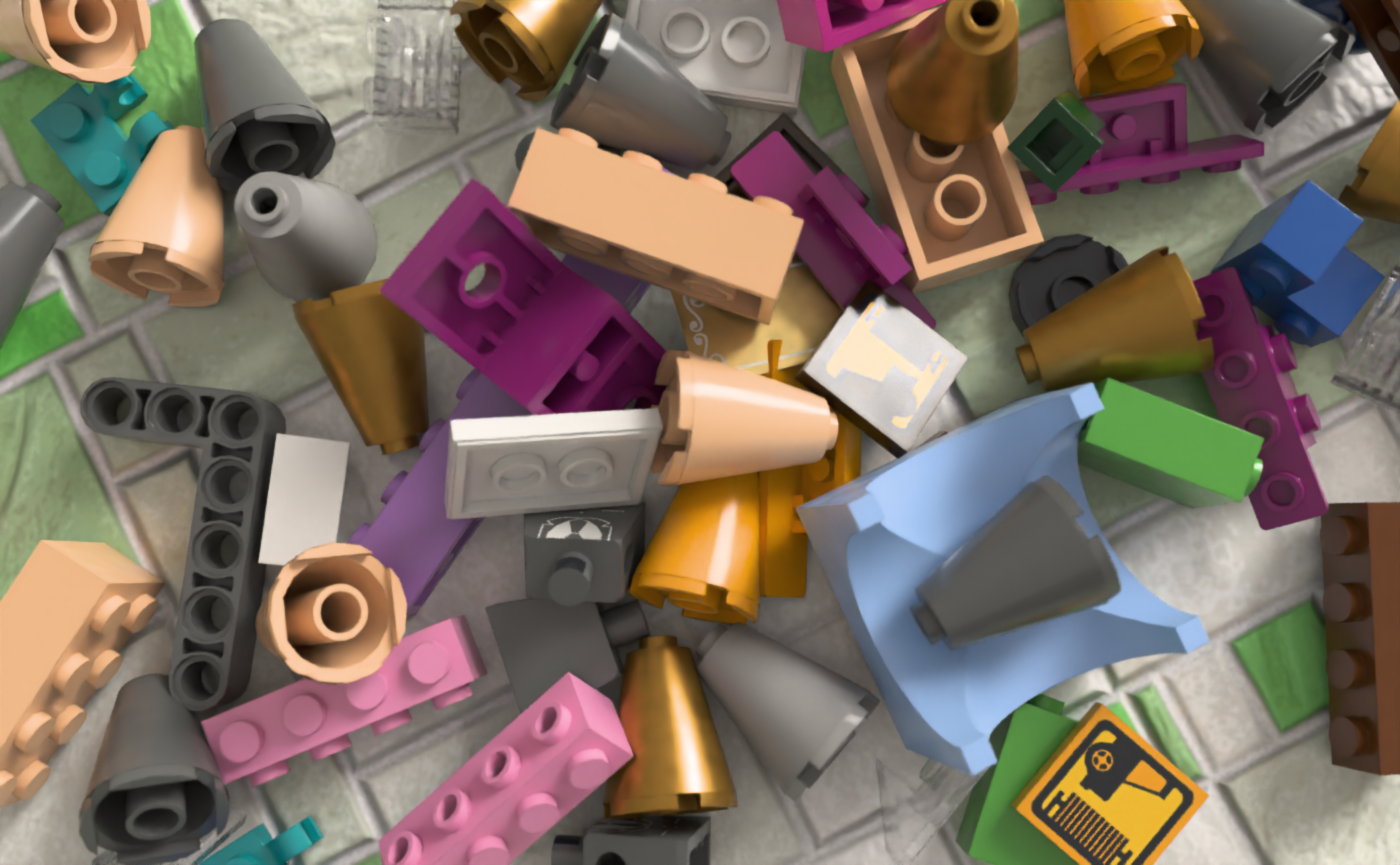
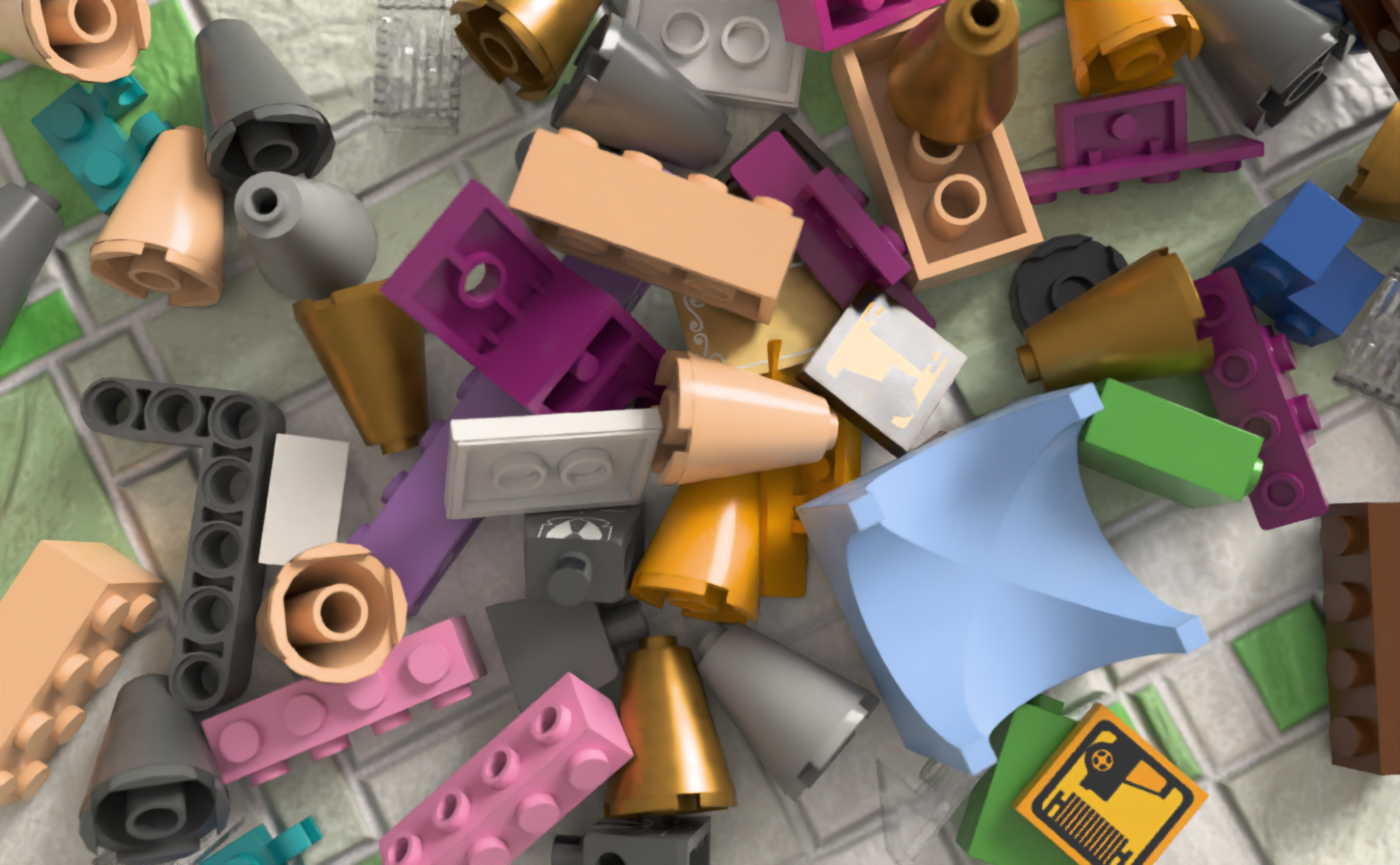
dark grey cone [910,475,1121,650] -> none
dark green brick [1007,89,1106,193] -> none

